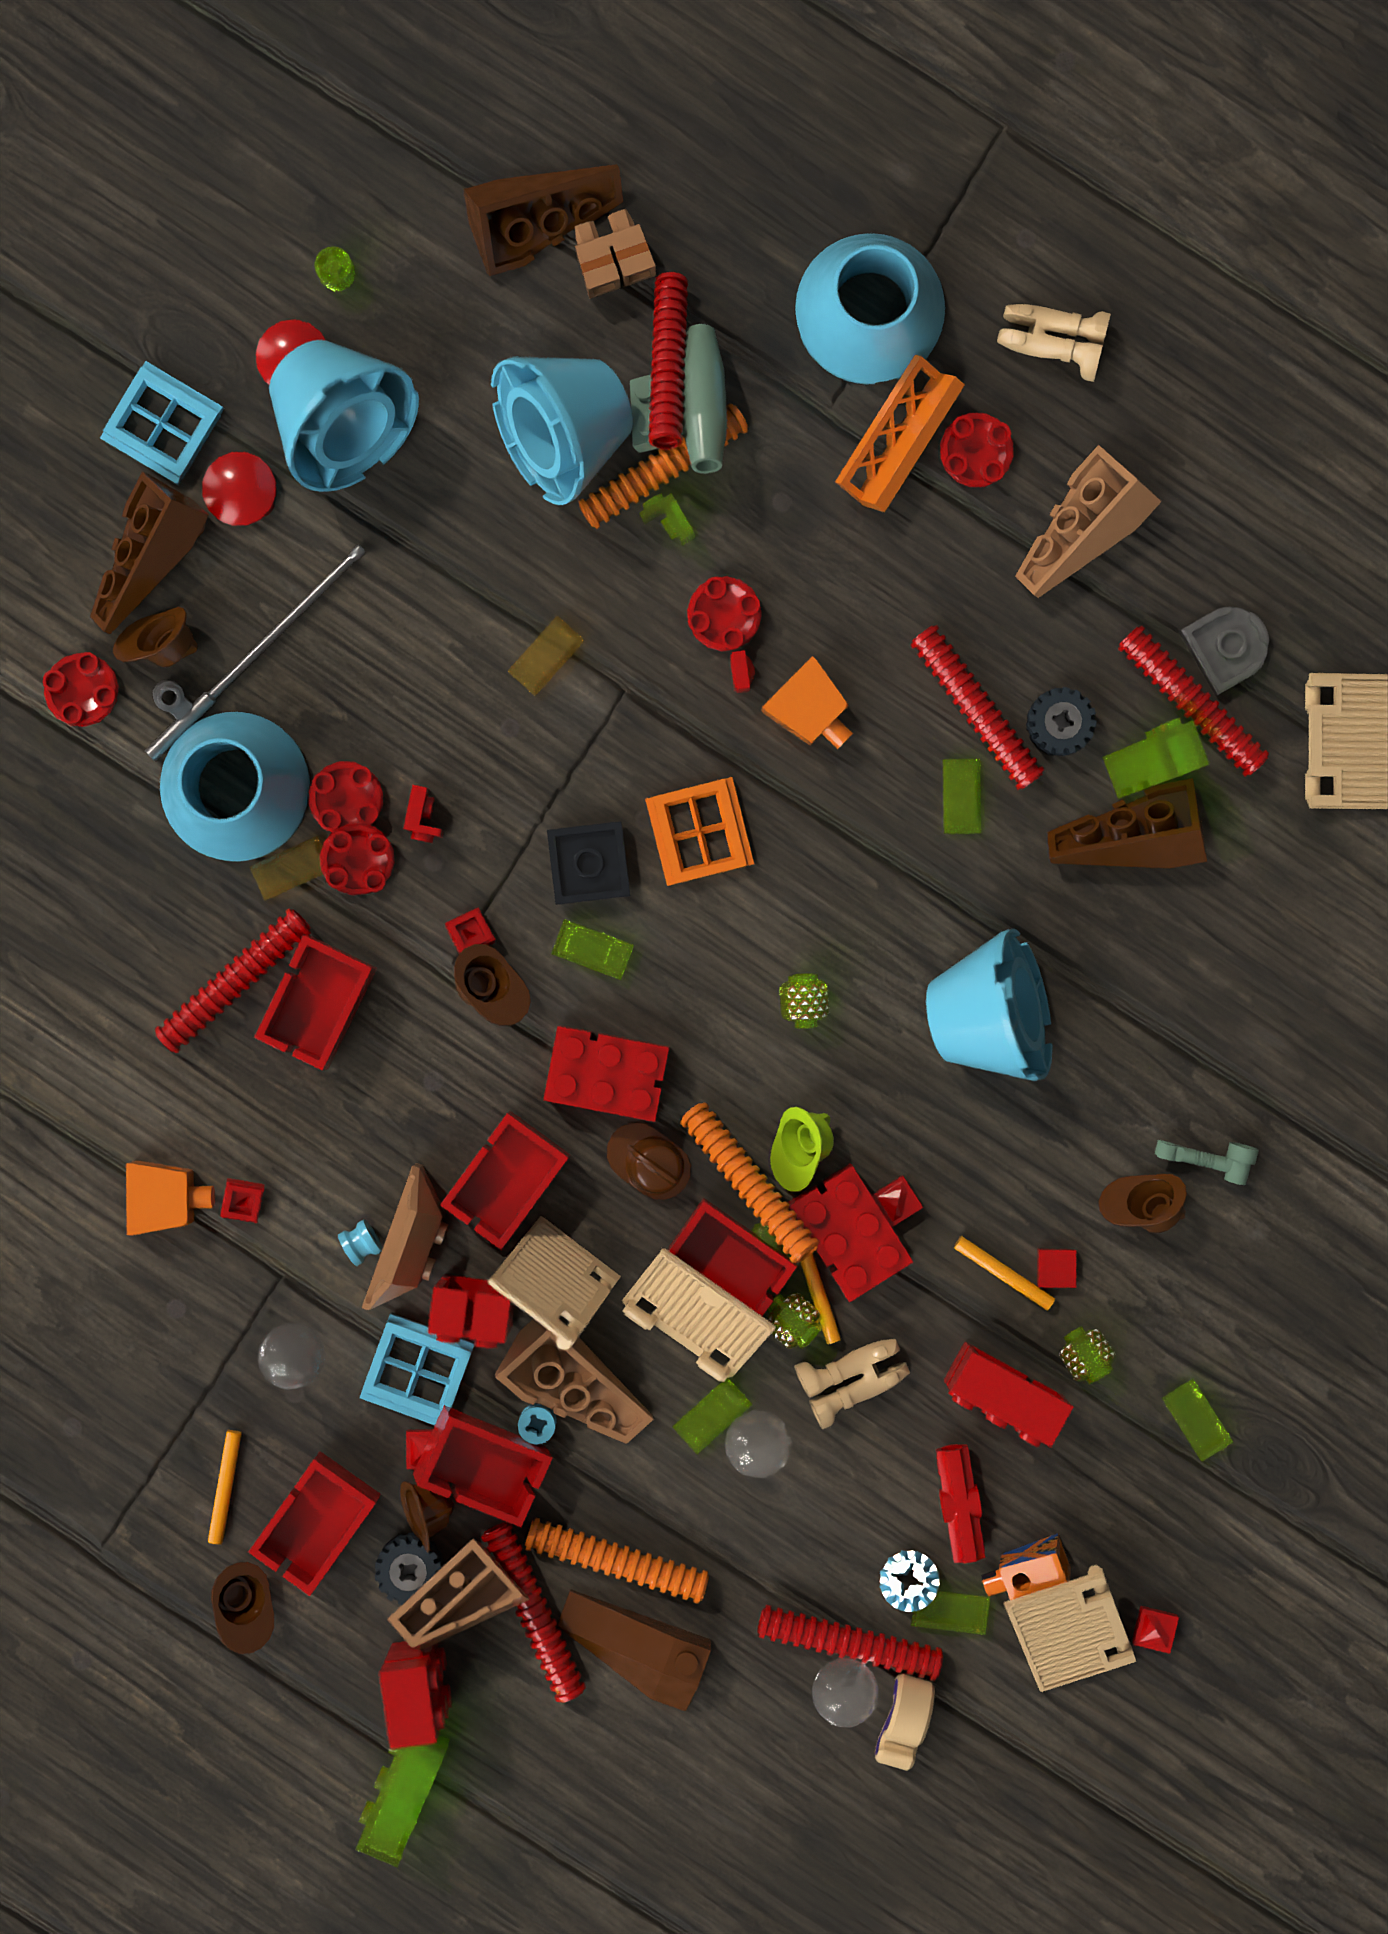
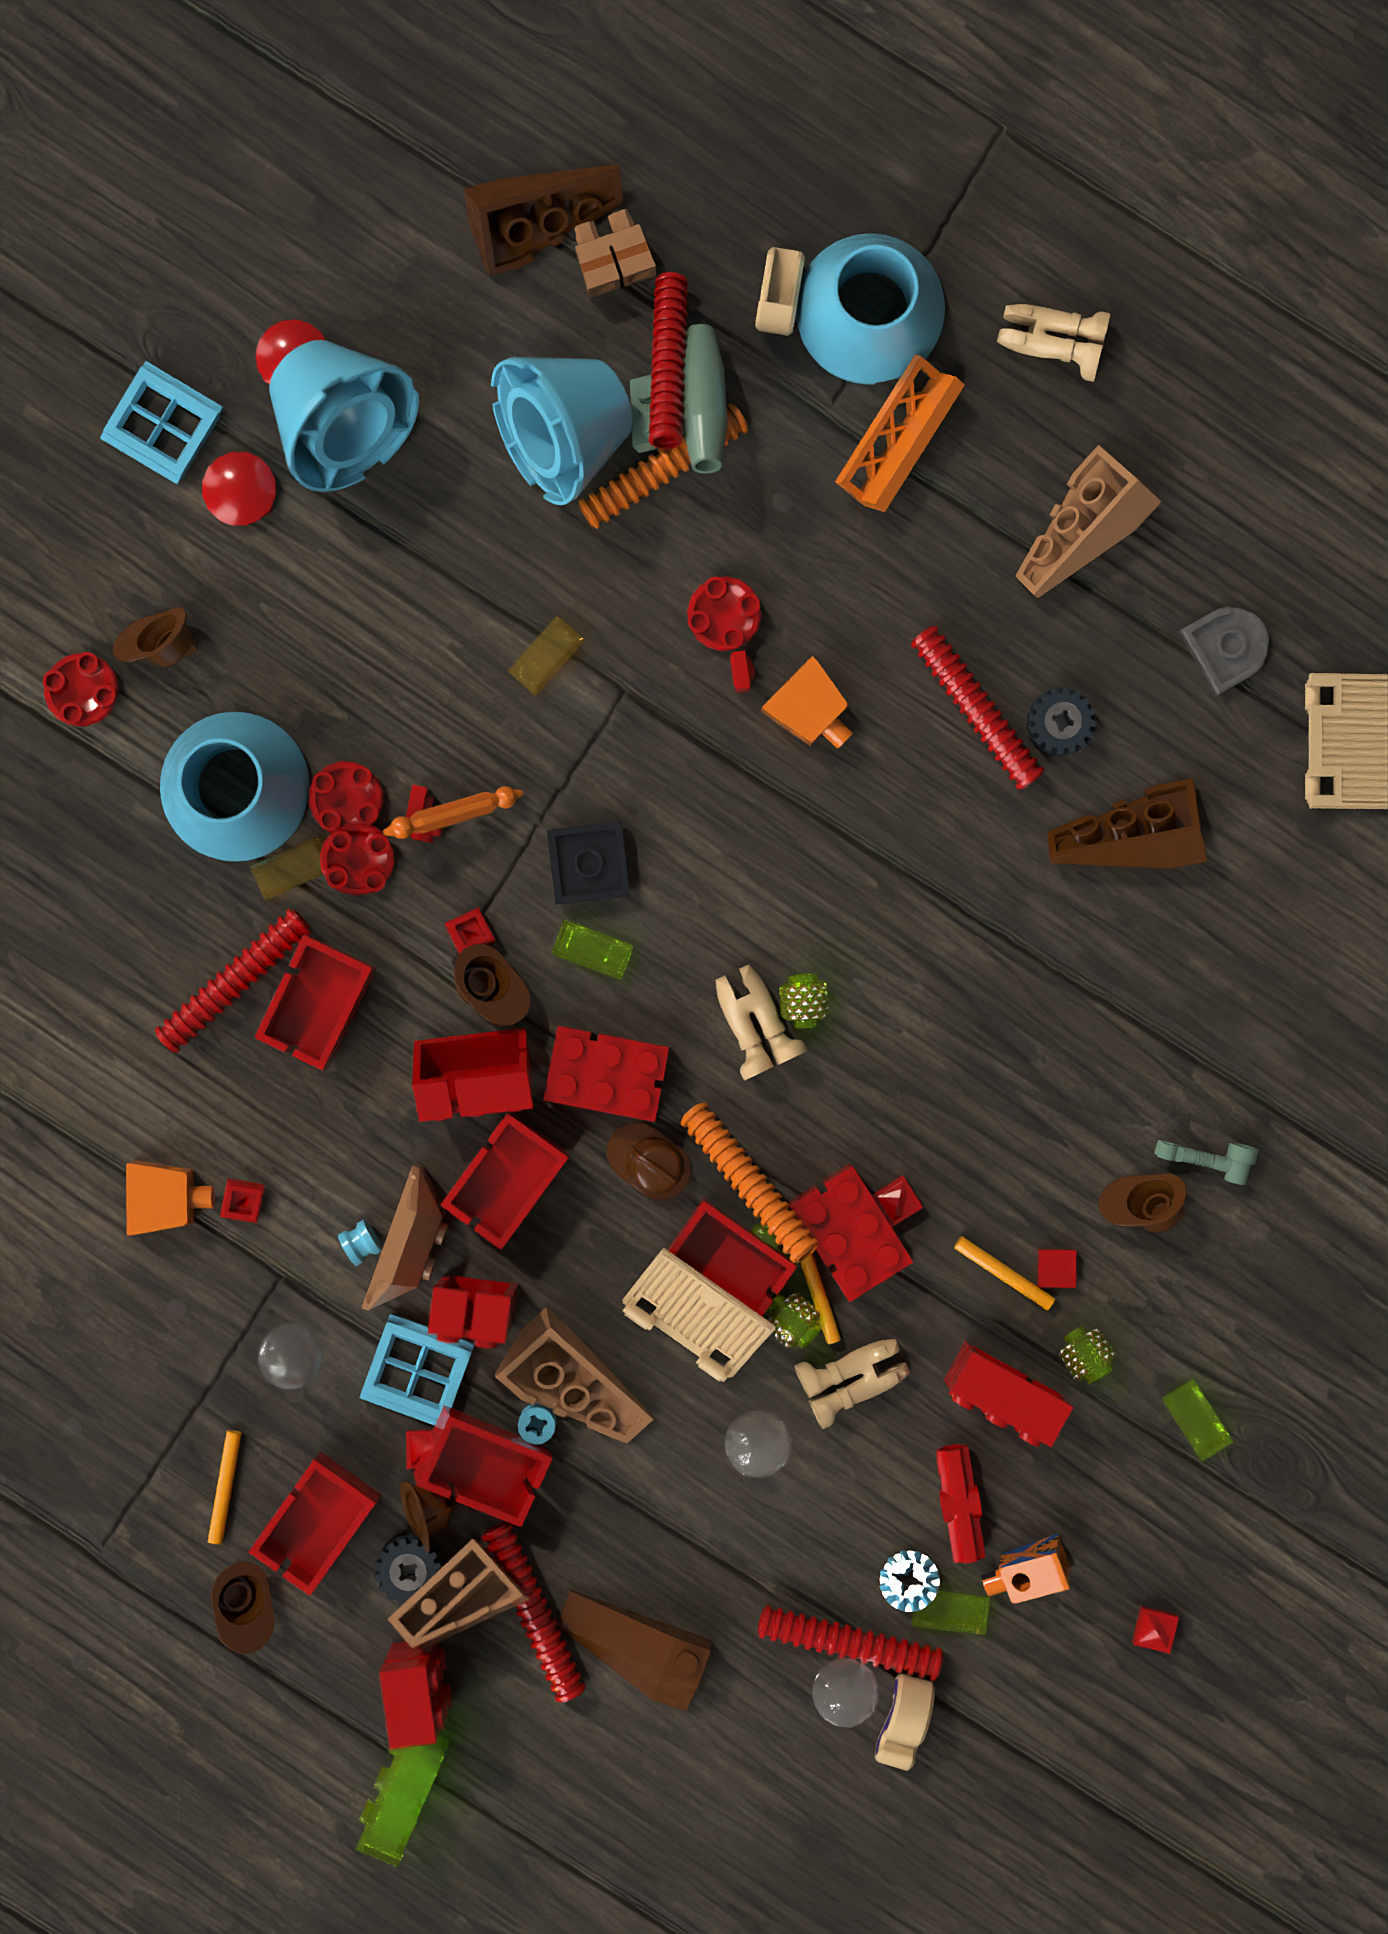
reddish brown wedge [90,471,209,634] -> none
flat silver piece [145,545,365,761] -> none
clear neon green wheel [314,246,355,291] -> none
tan window [488,1216,621,1350] -> none
orange piece [525,1517,709,1604] -> none
clear neon green bracket [639,493,695,546] -> none
orange piece [645,777,754,886] -> none
clear neon green tile [672,1377,753,1454] -> none
lime piece [770,1107,834,1192] -> none
medium azure cone [926,929,1053,1081] -> none
red dish [940,413,1013,487] -> none
clear neon green tile [943,759,981,834] -> none
tan window [1004,1565,1136,1692] -> none
clear neon green wedge [1102,718,1209,799] -> none
red piece [1118,625,1269,777] -> none
none -> orange wheel [383,786,524,839]
none -> red piece [412,1028,533,1122]
none -> tan piece [715,964,807,1080]
none -> tan animal [755,247,805,336]

